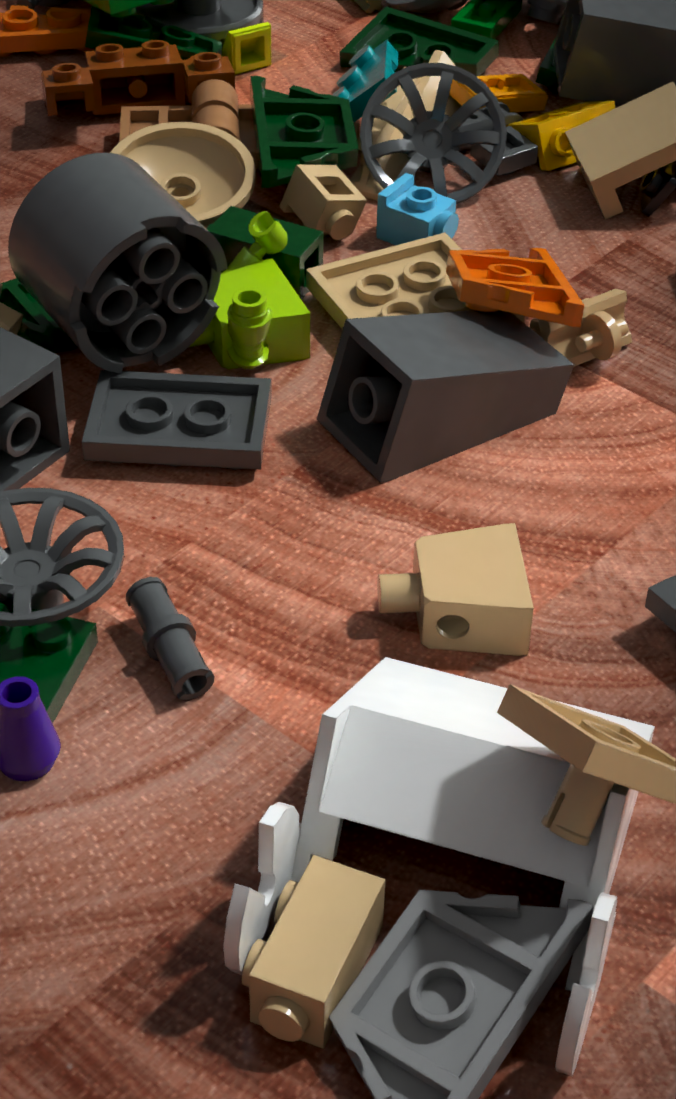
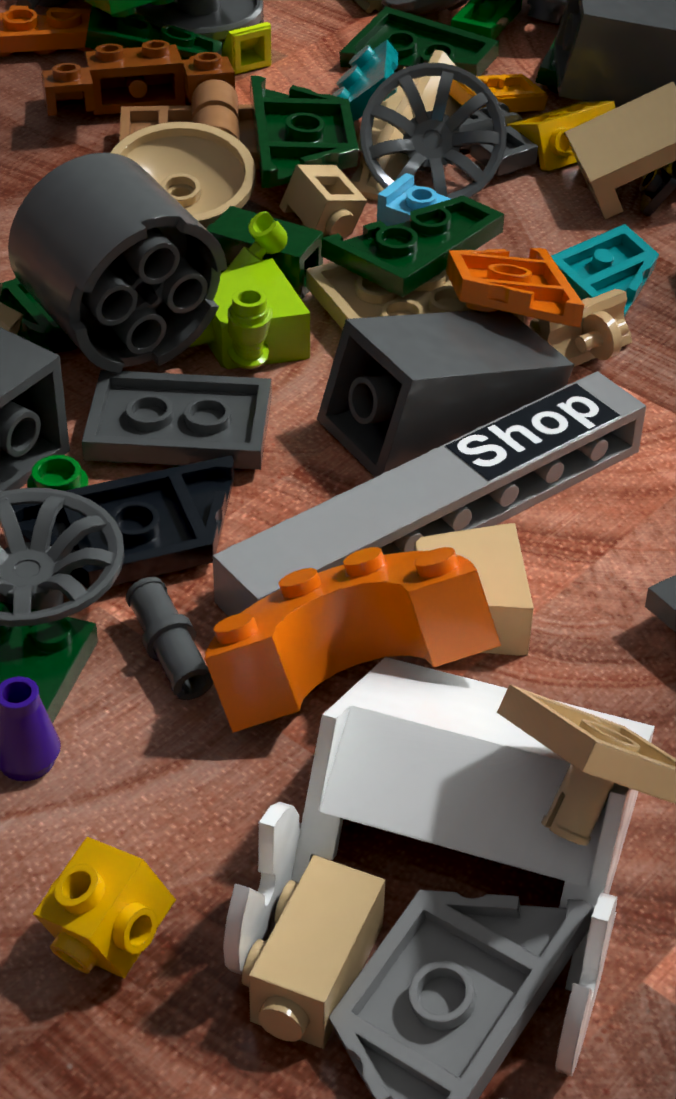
none -> black wing [12,455,234,589]
none -> green plate [27,455,89,491]
none -> yellow brick [33,837,176,978]
none -> orange brick [204,547,501,733]
none -> light grey brick [213,371,646,617]
none -> dark green wing [321,195,505,297]
none -> teal wing [551,224,659,317]

